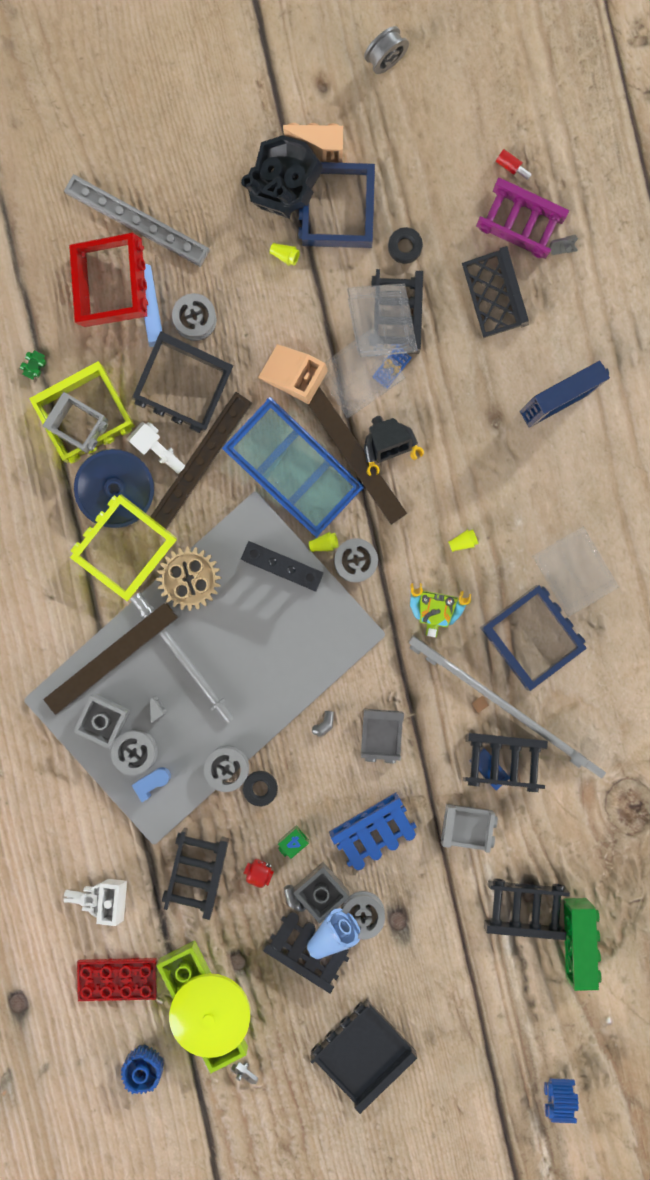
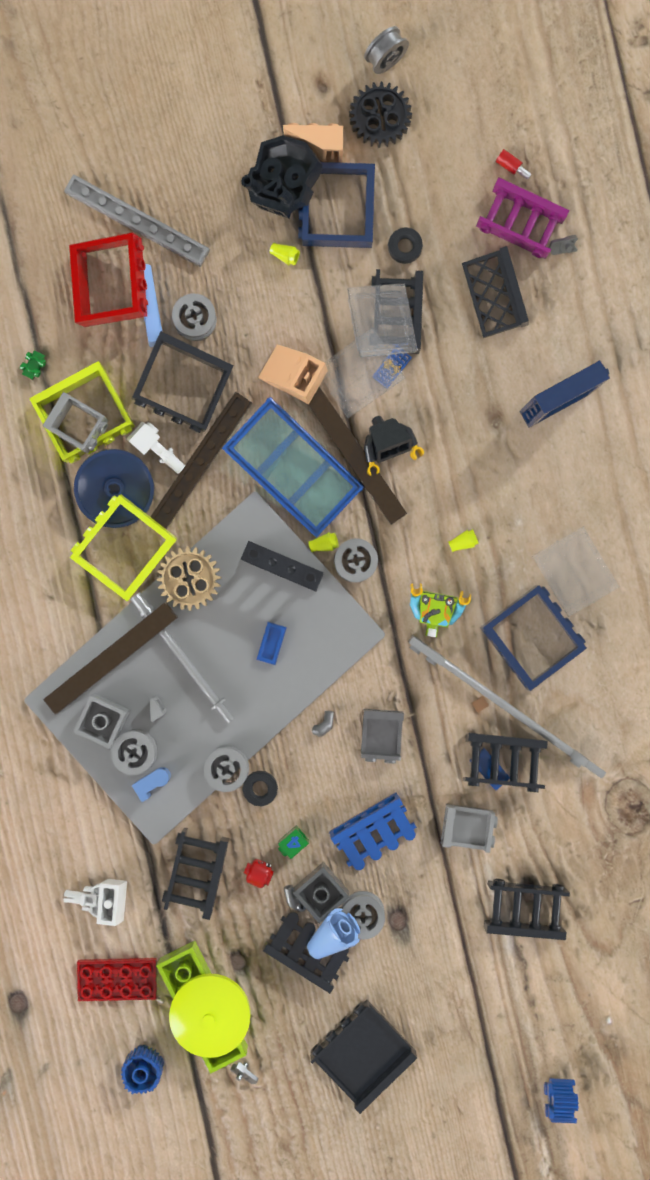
green brick [563,898,602,991] -> none
none -> blue tile [256,622,287,665]
none -> black gear [349,81,412,148]

